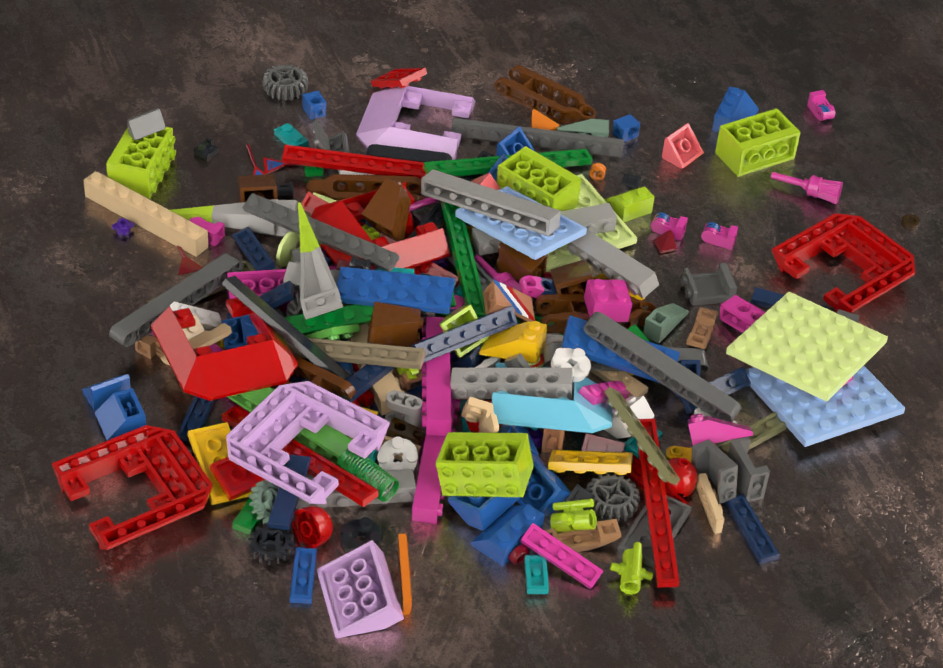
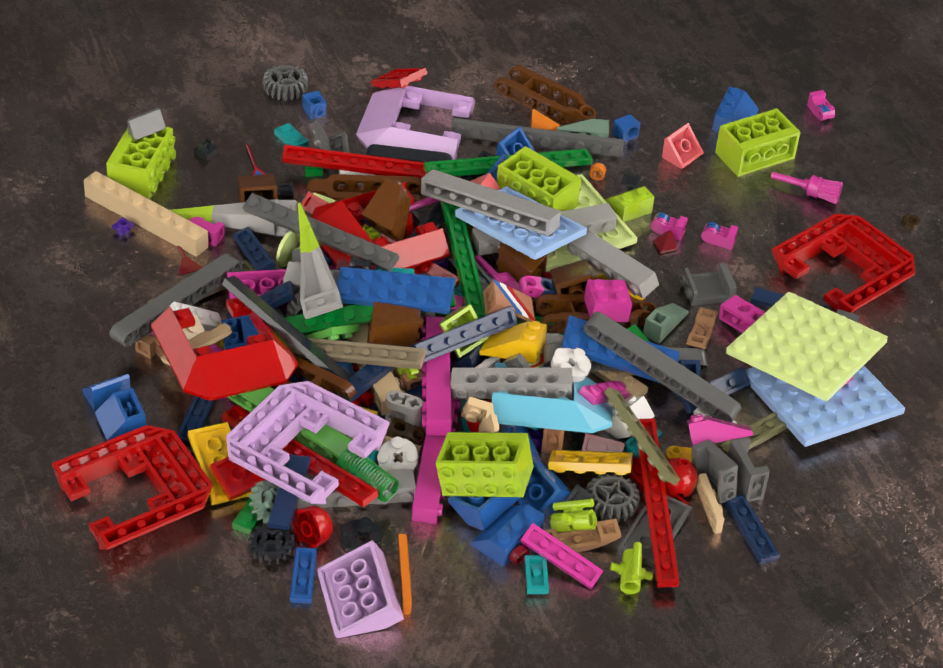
piece [263,157,297,174] -> none

